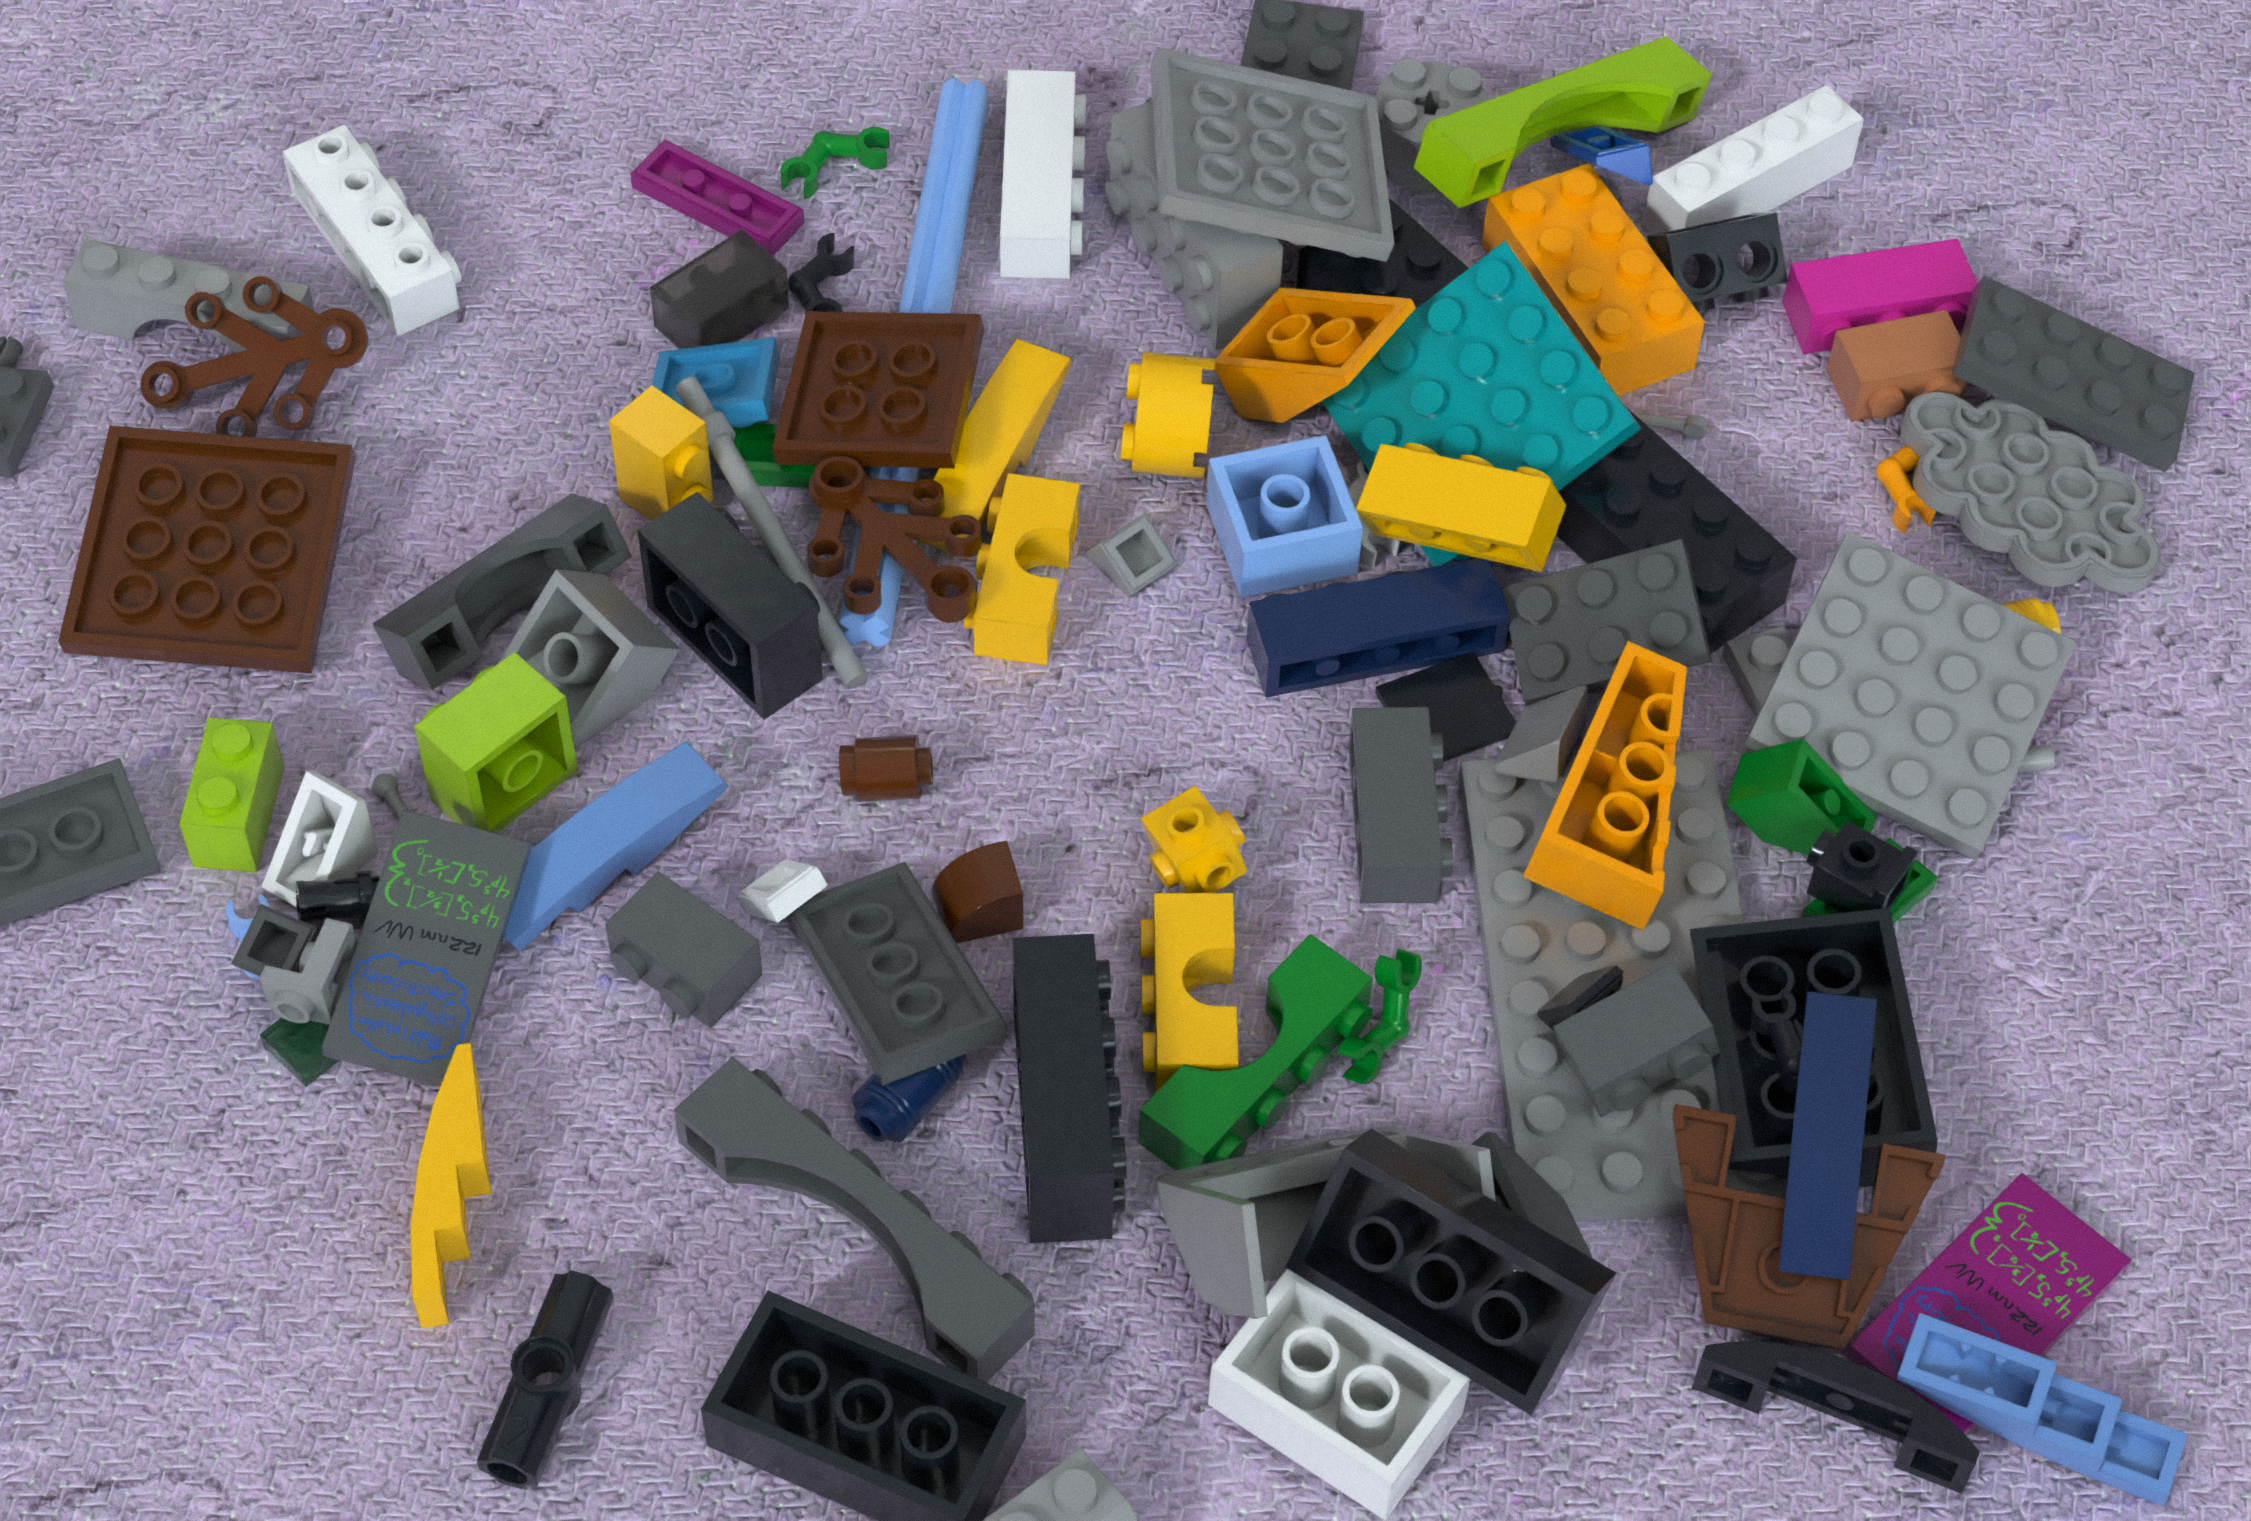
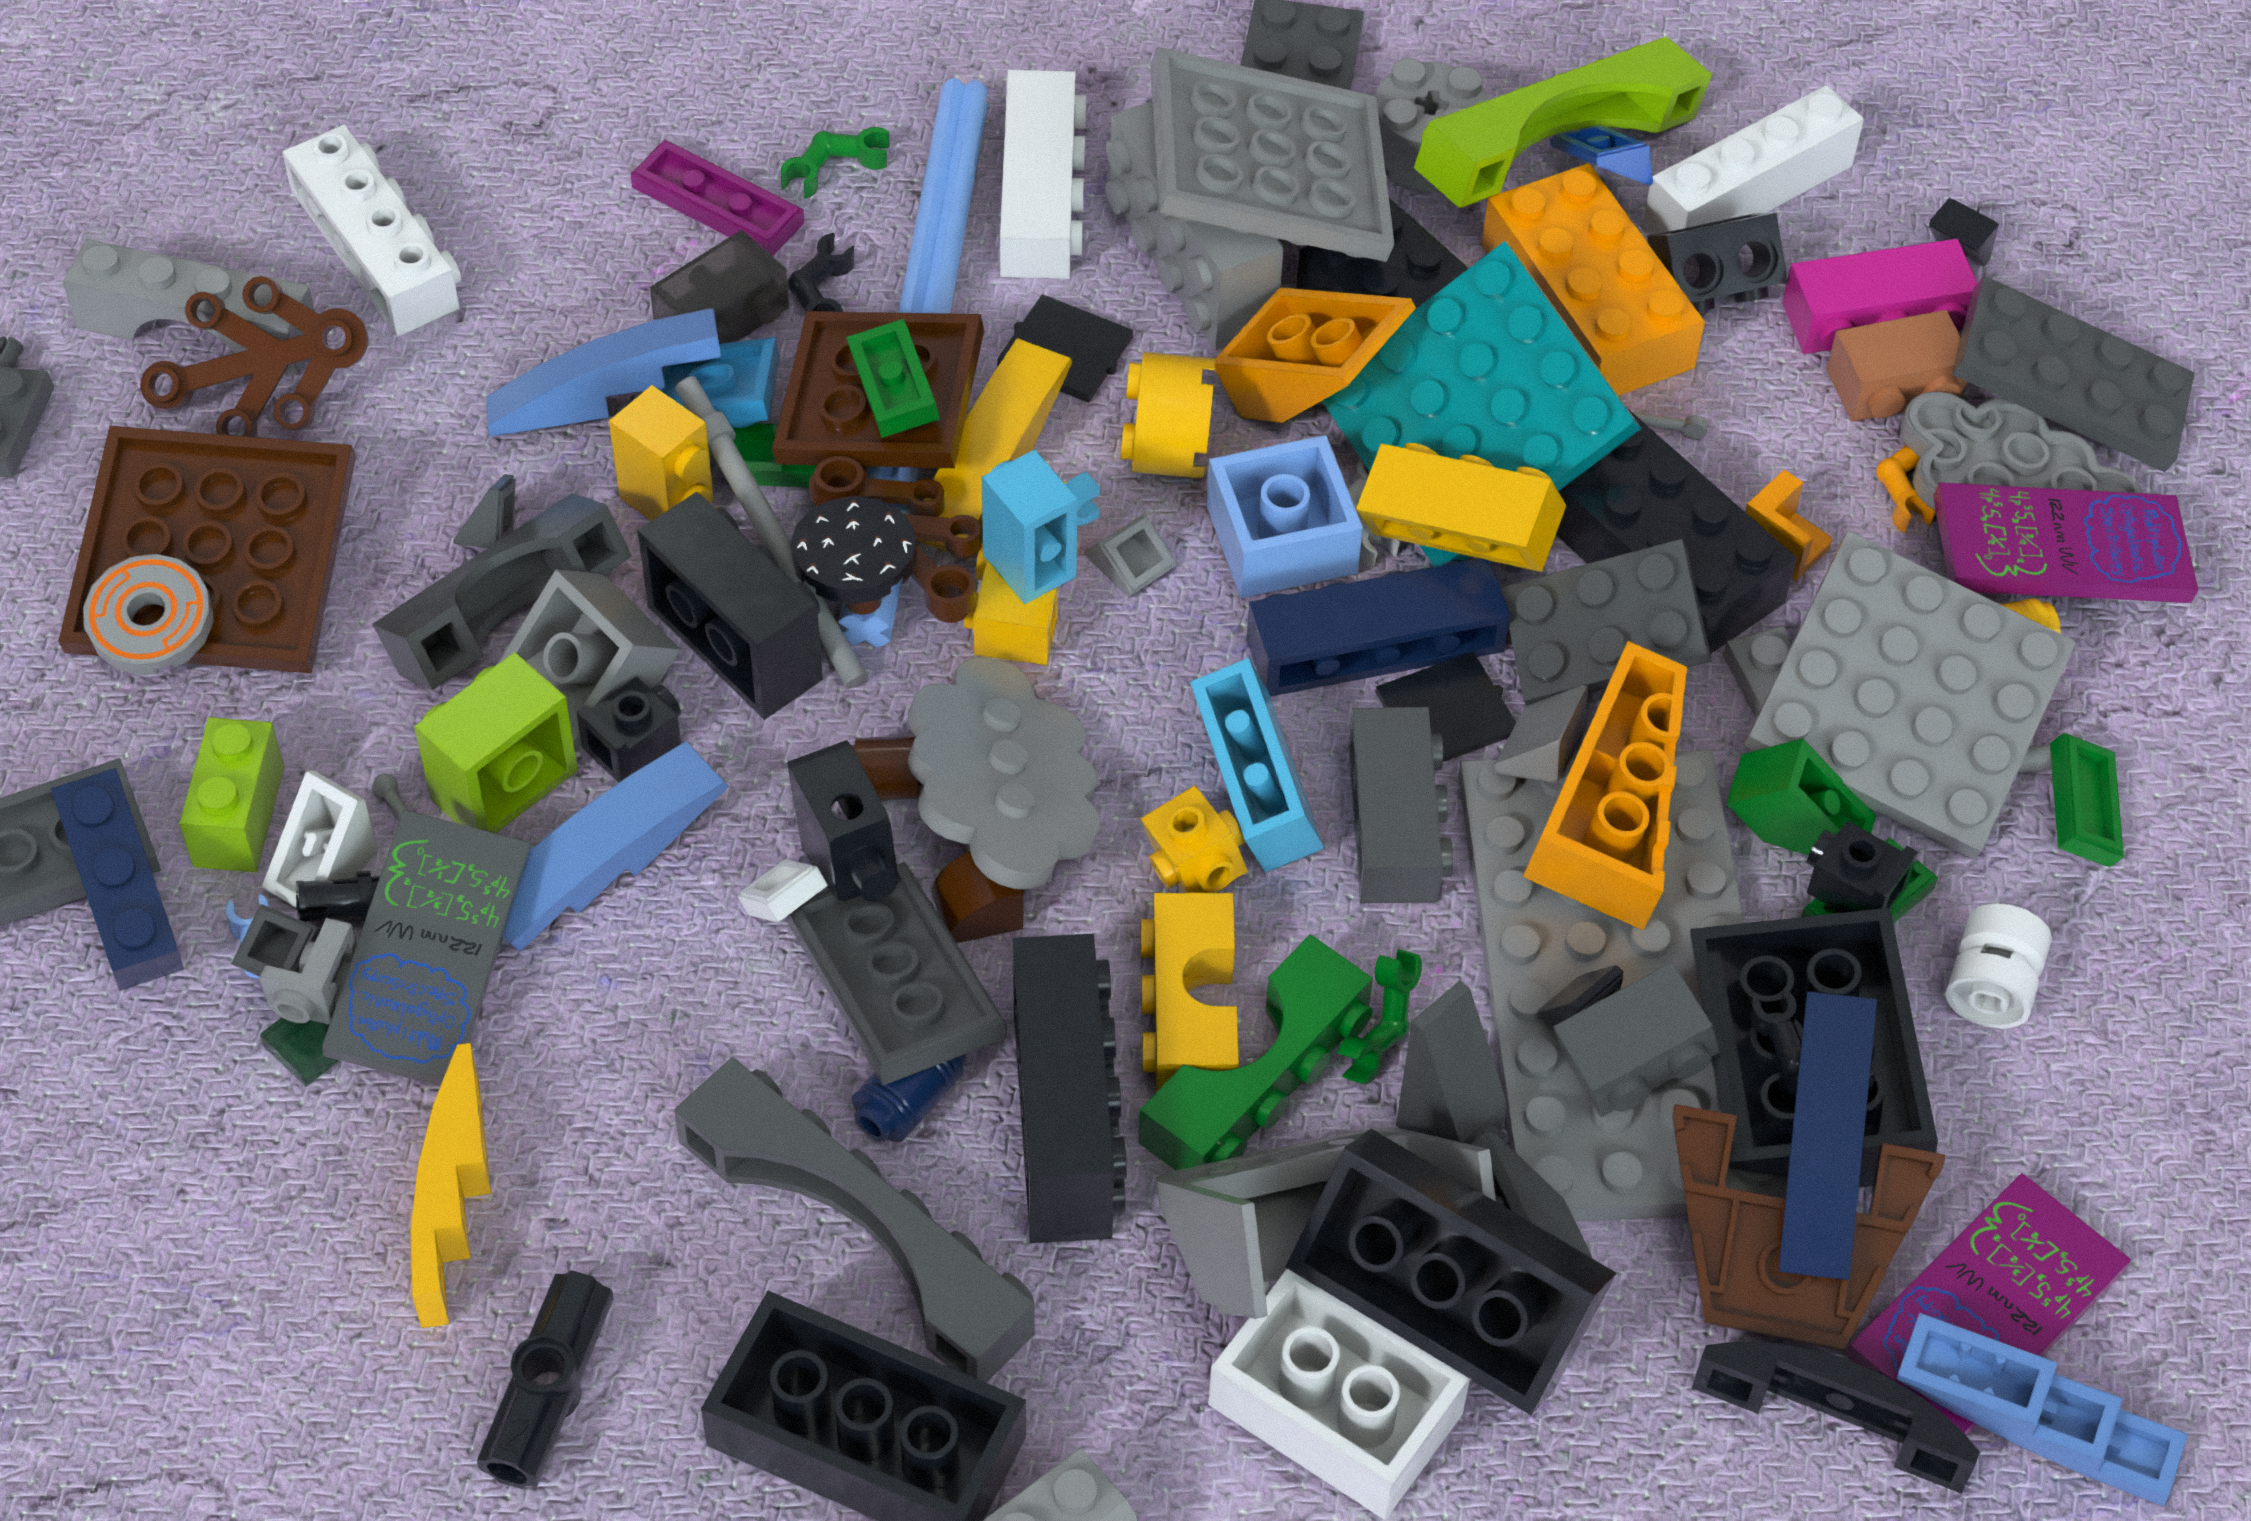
dark grey brick [605,871,763,1028] -> none
none -> dark blue brick [51,768,184,991]
none -> light grey tile [83,554,214,675]
none -> dark grey slope [453,474,516,548]
none -> medium blue slope [486,308,721,437]
none -> black brick [576,677,681,783]
none -> black torso [787,740,898,901]
none -> black tile [791,496,917,604]
none -> green plate [846,318,940,438]
none -> light grey plate [907,657,1101,889]
none -> medium azure brick [982,449,1100,605]
none -> black piece [997,294,1133,403]
none -> medium azure brick [1190,658,1325,873]
none -> dark grey slope [1396,980,1507,1145]
none -> light orange panel [1745,469,1832,581]
none -> black slope [1929,197,1999,266]
none -> magenta tile [1933,482,2198,603]
none -> white wheel [1945,903,2052,1029]
none -> green tile [2050,733,2124,868]

